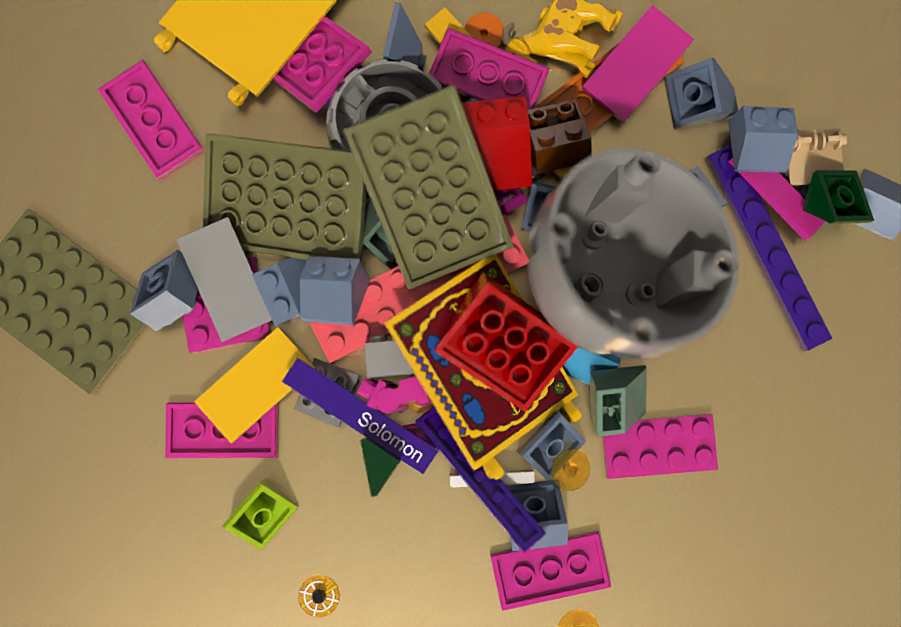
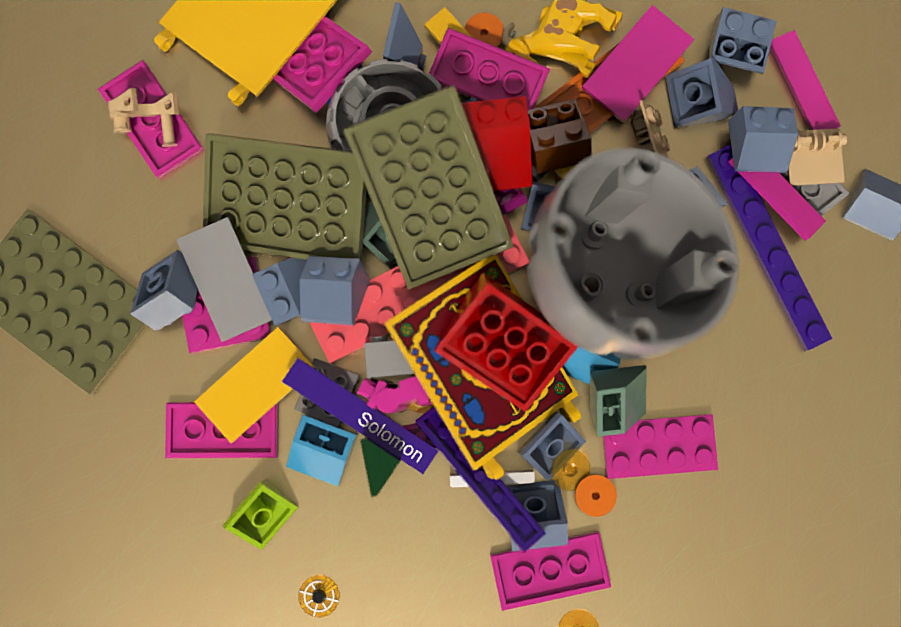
dark green slope [803,170,875,224] -> none
none -> tan piece [108,88,179,147]
none -> dark azure slope [286,415,358,486]
none -> orange piece [575,475,617,517]
none -> tan hinge [632,100,670,158]
none -> sand blue slope [709,7,777,74]
none -> dark pink tile [770,30,841,130]

